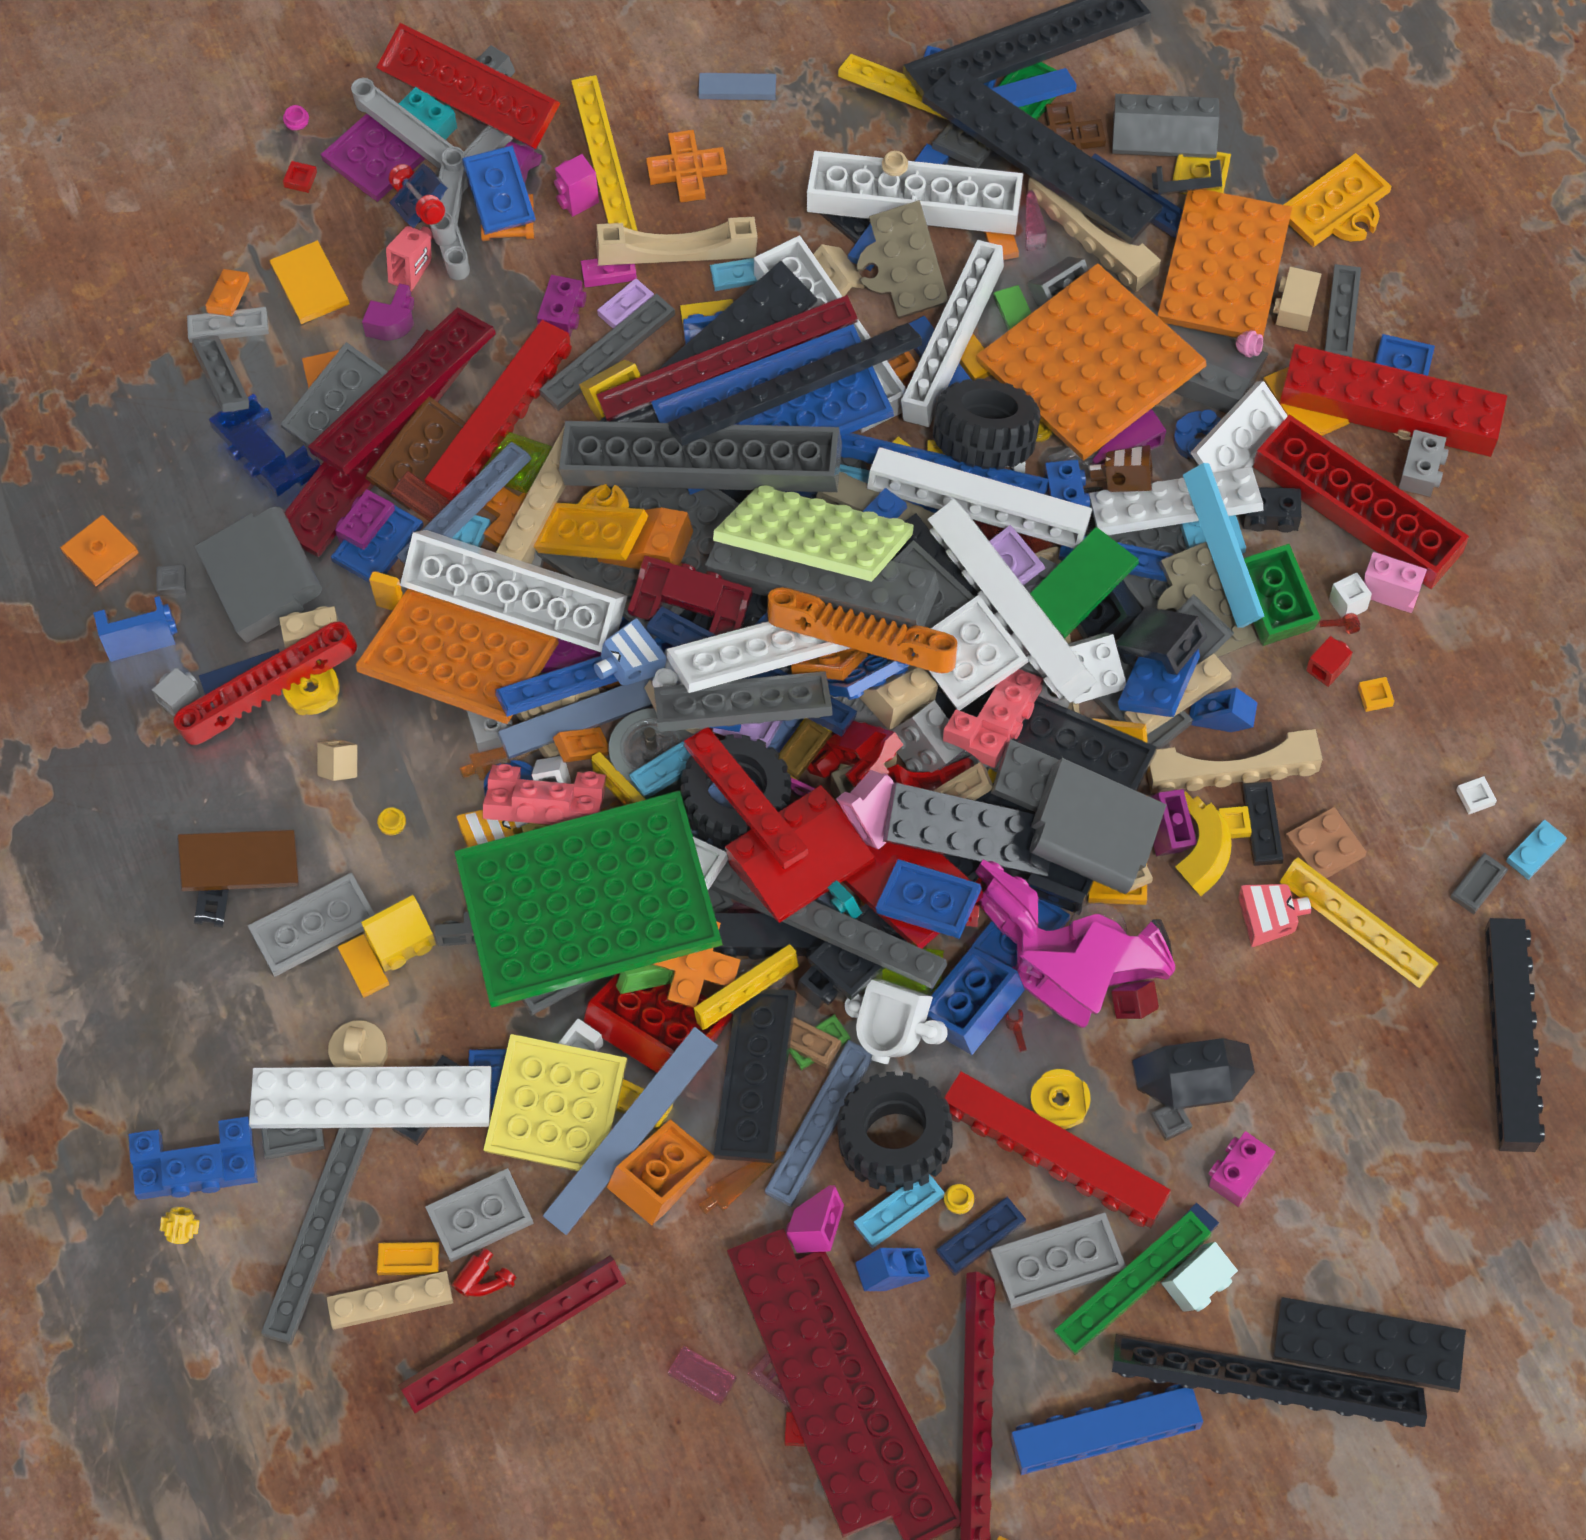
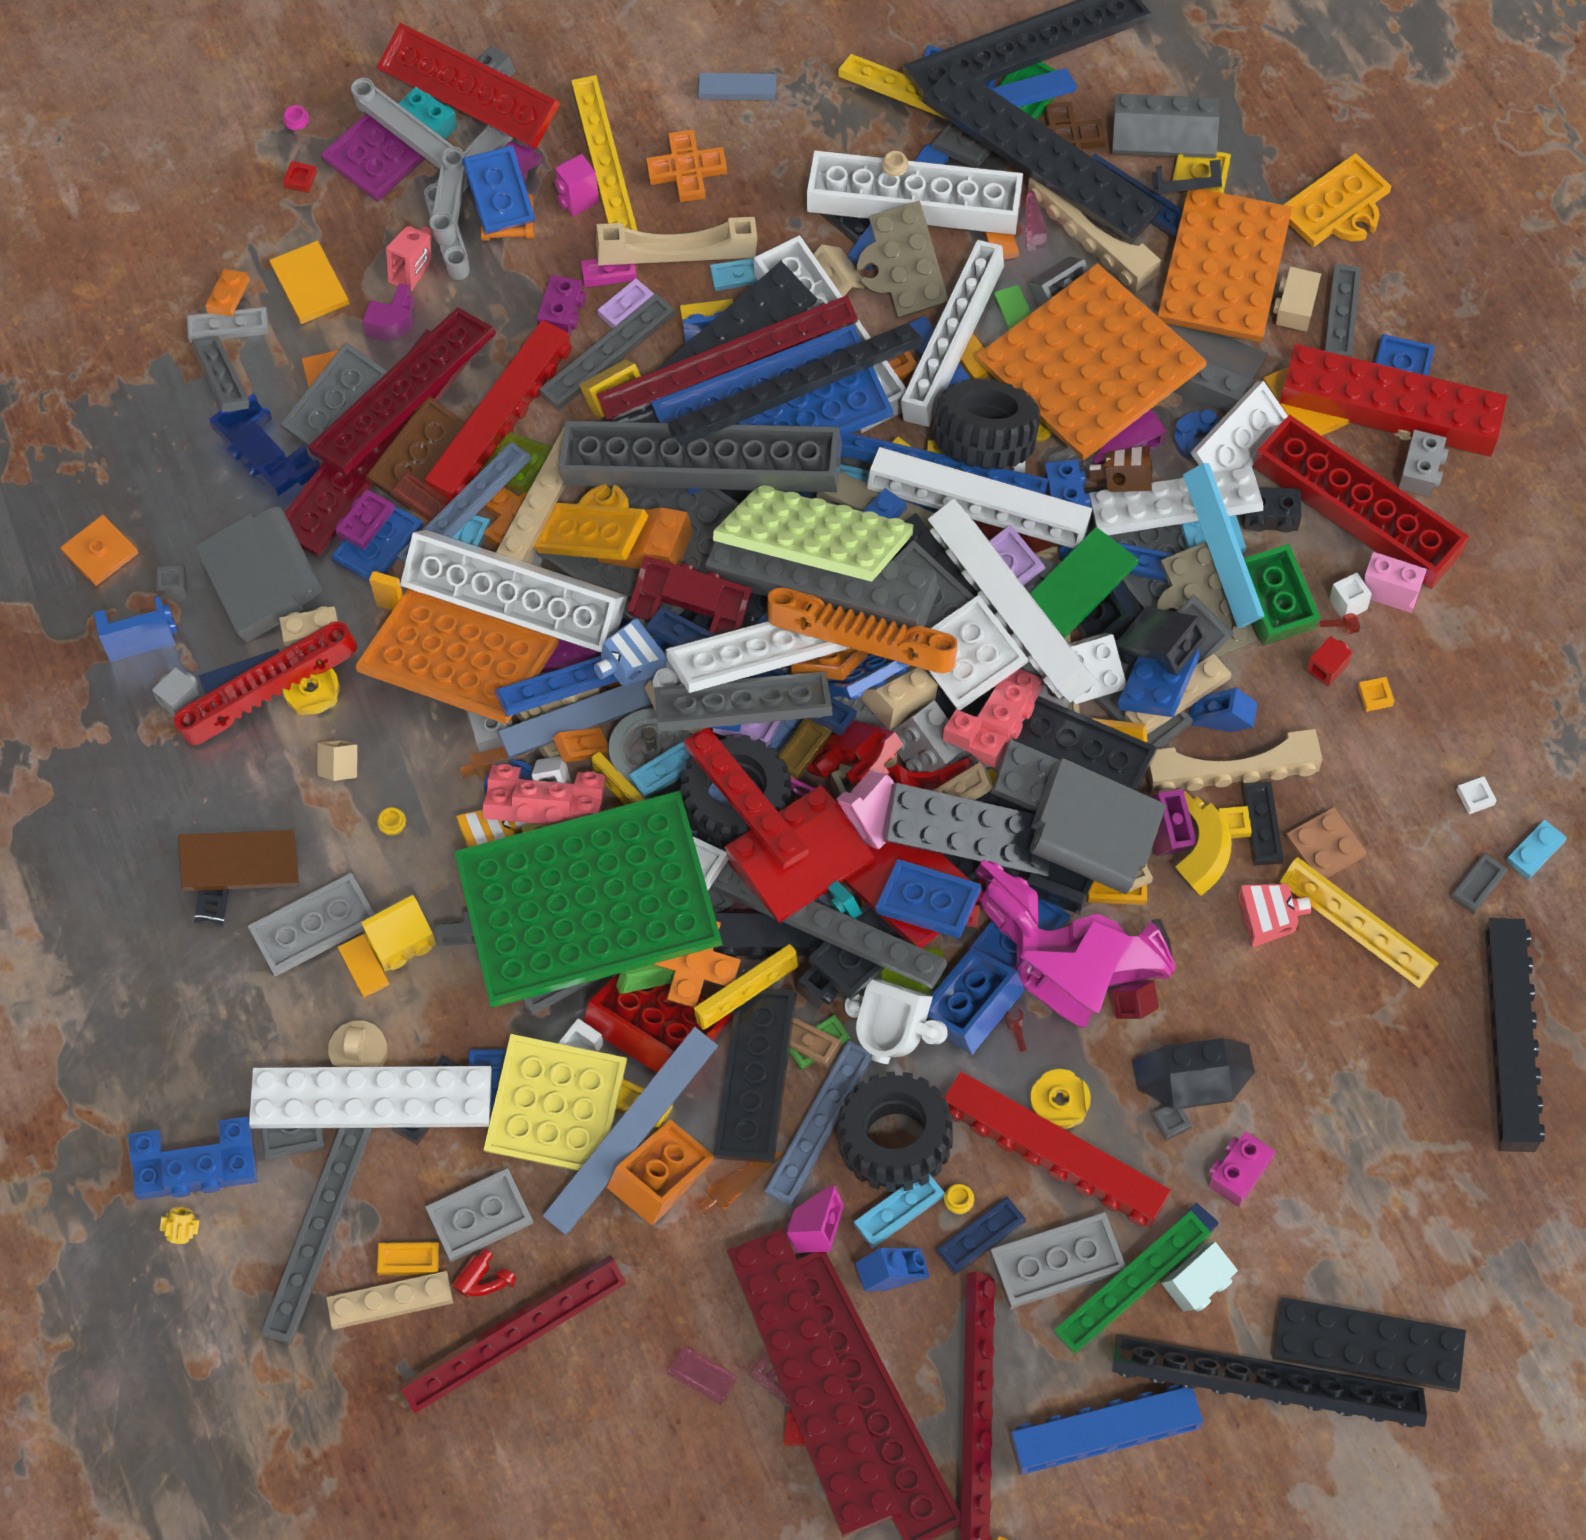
plate [389,163,448,228] -> none
bright pink plate [1236,330,1263,358] -> none

